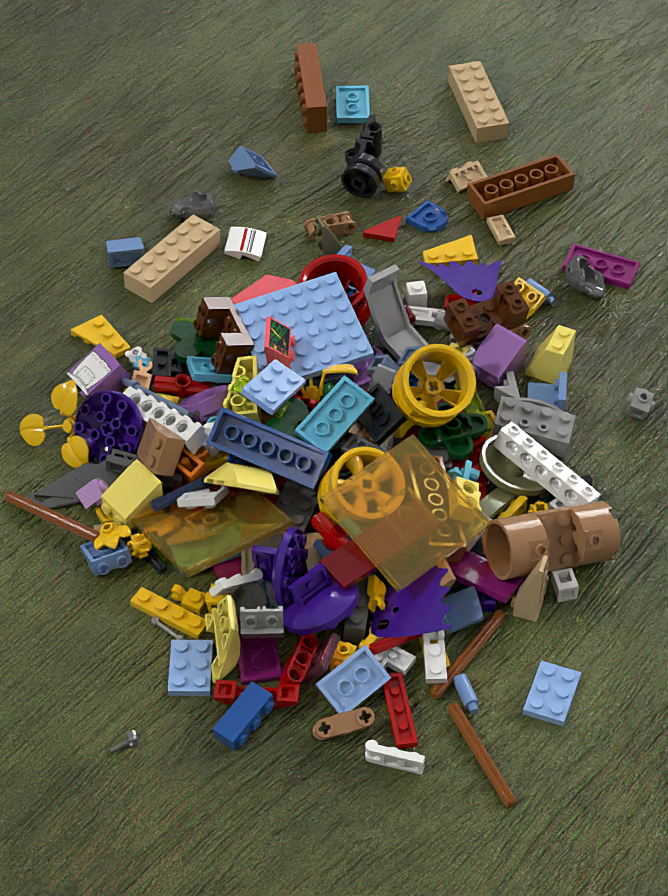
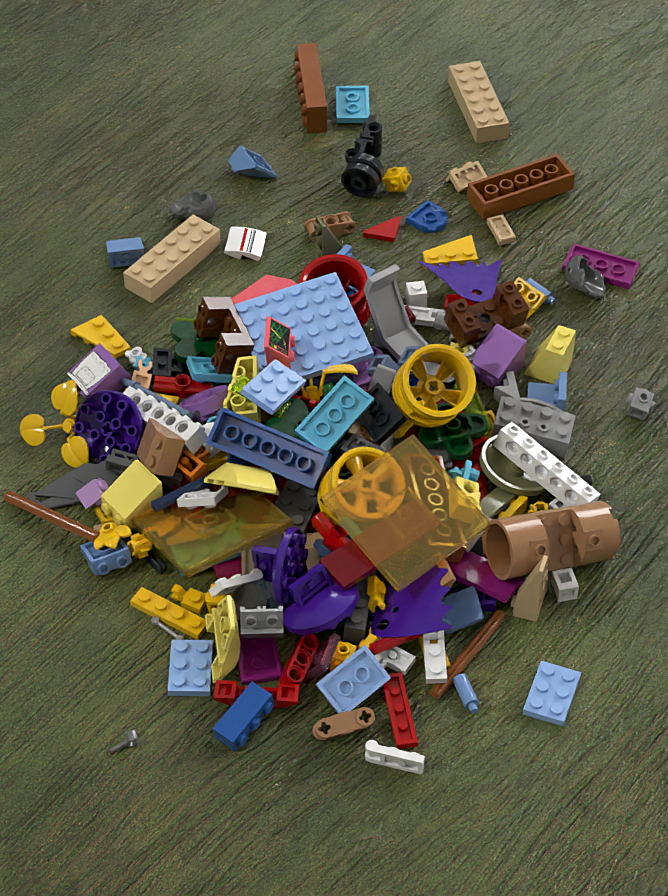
dark orange axle [448,703,516,807] -> none

